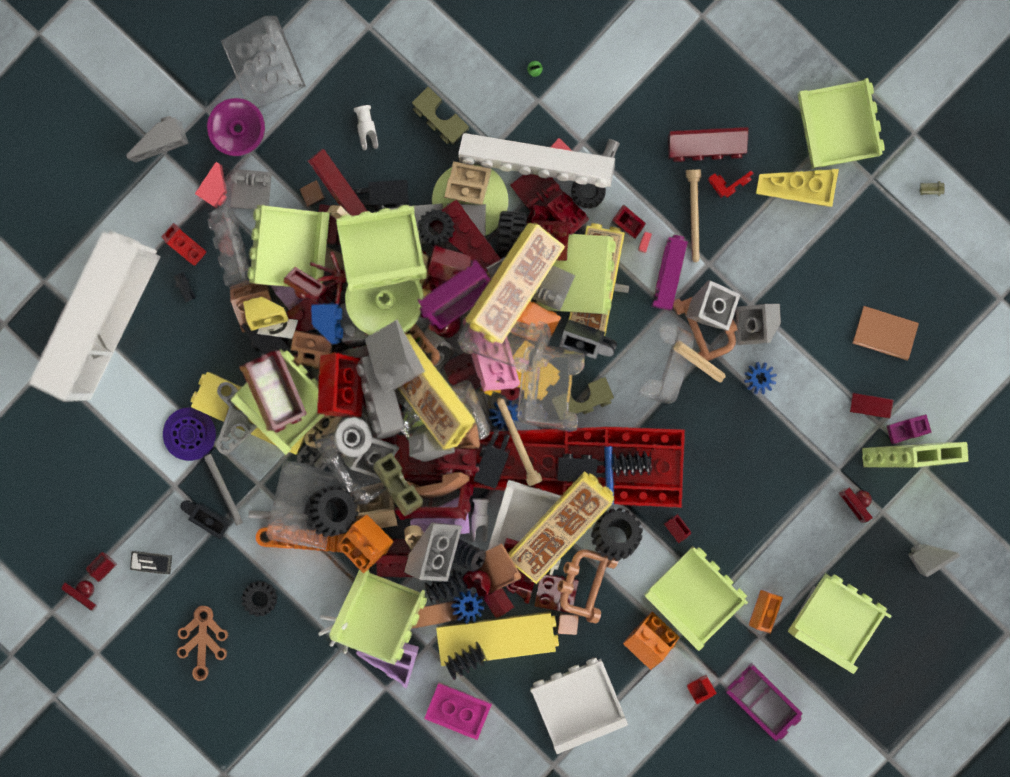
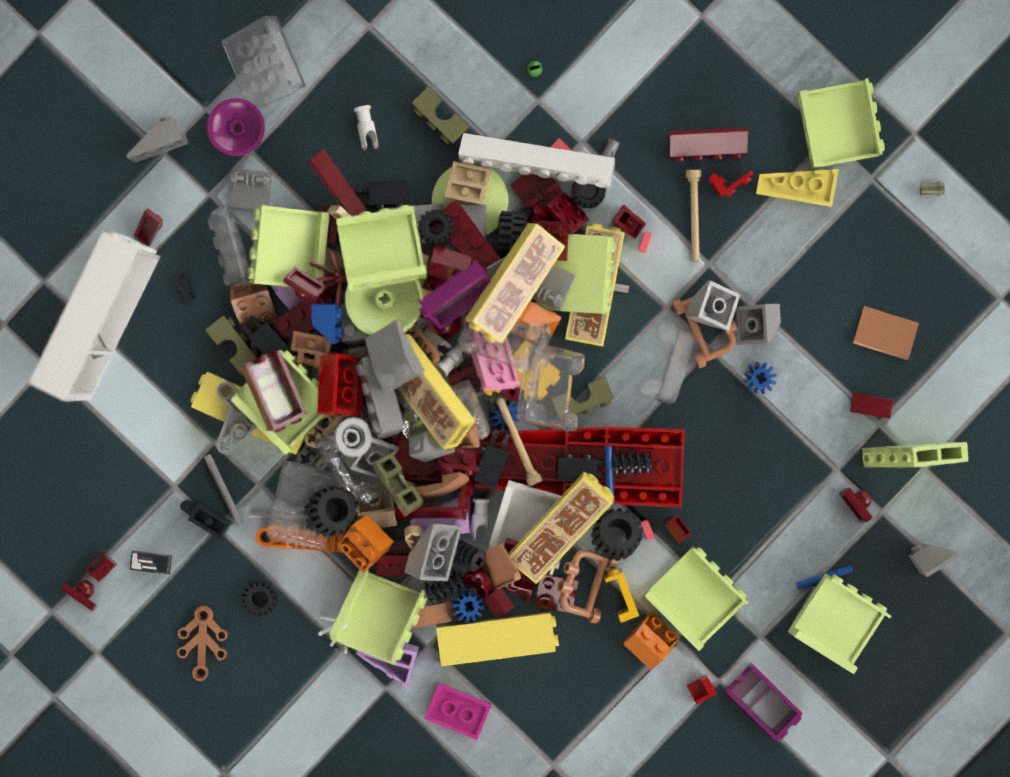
red bracket [161,223,206,265] -> none
dark purple wheel [163,407,216,461] -> none
coral slope [195,162,227,208] -> none
light yellow slope [243,297,289,331] -> none
white sticker [257,319,298,339] -> none
nougat slope [300,181,325,207] -> none
black piece [444,642,488,680] -> none
white panel [530,658,628,754] -> none
slope [558,613,579,635] -> none
black hinge [559,319,617,359] -> none
magenta door [651,235,688,311] -> none
tan axle [673,341,726,382] -> none
orange slope [749,590,783,633] -> none
magenta slope [886,414,932,444] -> none
none -> dark red tile [133,208,163,246]
none -> olive arch [206,316,261,375]
none -> white piece [434,339,471,378]
none -> yellow panel [603,567,639,623]
none -> coral tile [640,519,655,540]
none -> blue bar [796,565,853,590]

